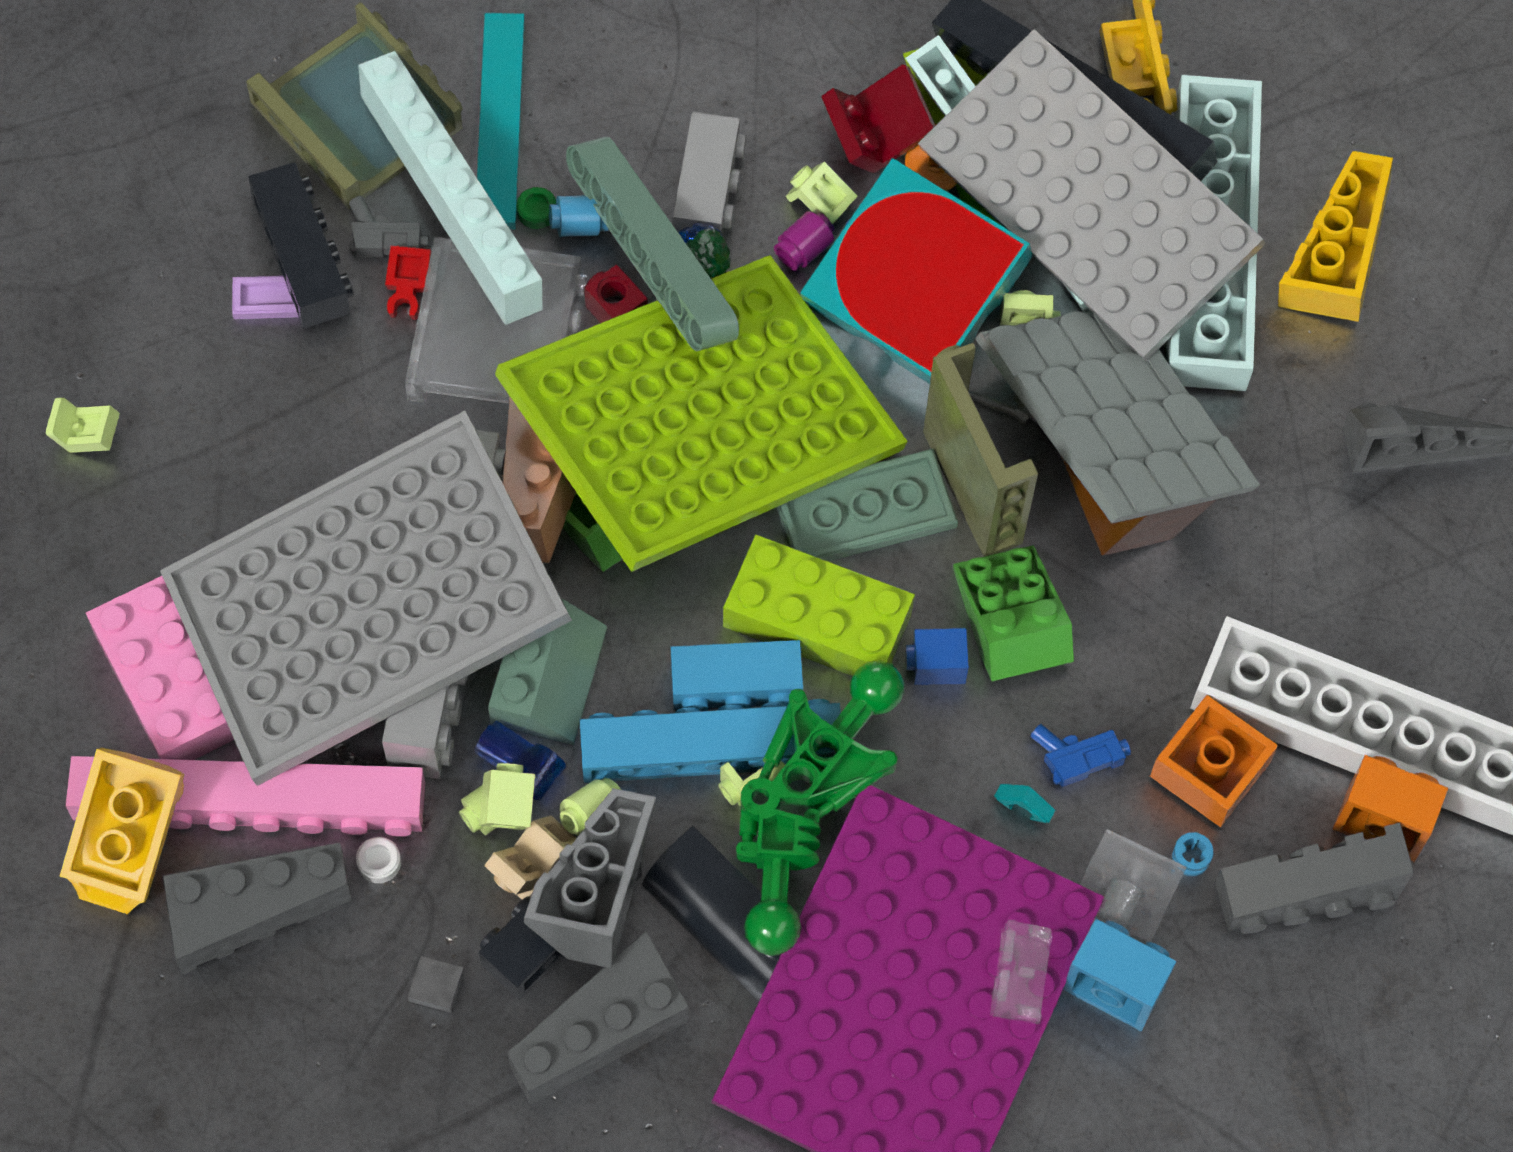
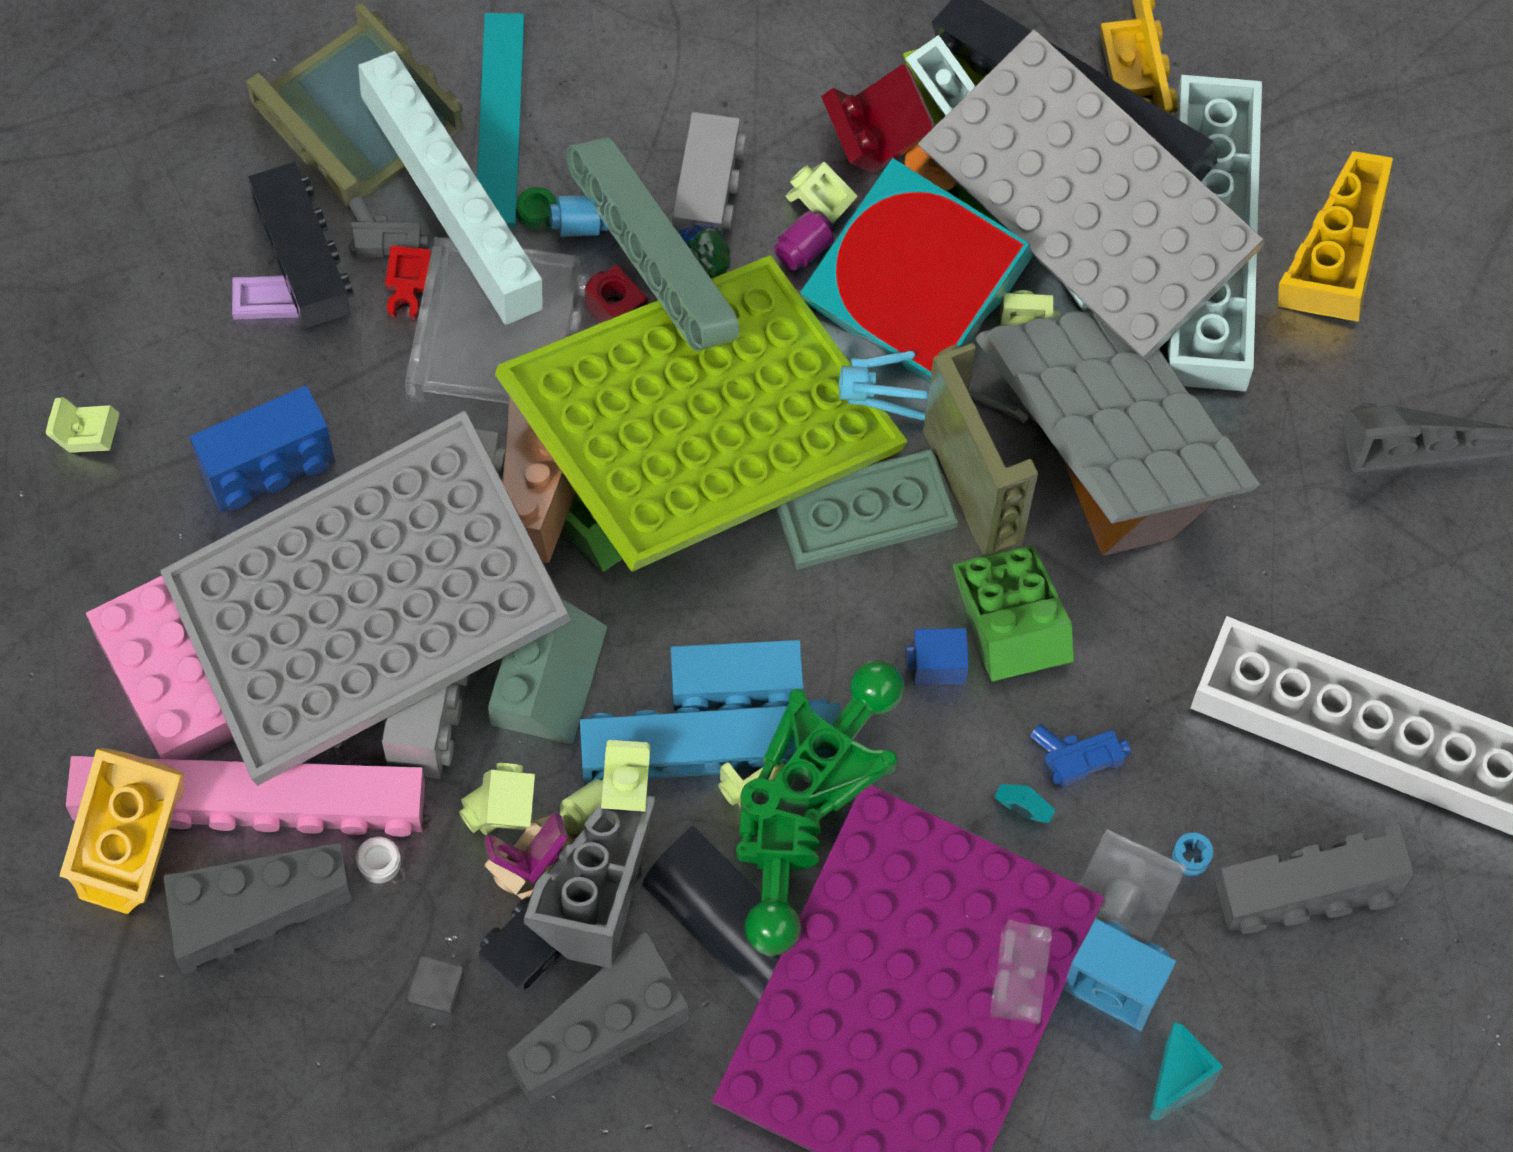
clear blue piece [474,720,567,801] -> none
lime brick [723,534,915,676] -> none
orange brick [1150,695,1278,828] -> none
orange brick [1333,755,1448,862] -> none
none -> blue brick [189,385,335,513]
none -> magenta bracket [484,812,568,883]
none -> yellowish green bracket [601,740,650,811]
none -> medium azure plant [839,351,928,421]
none -> teal slope [1149,1022,1224,1121]

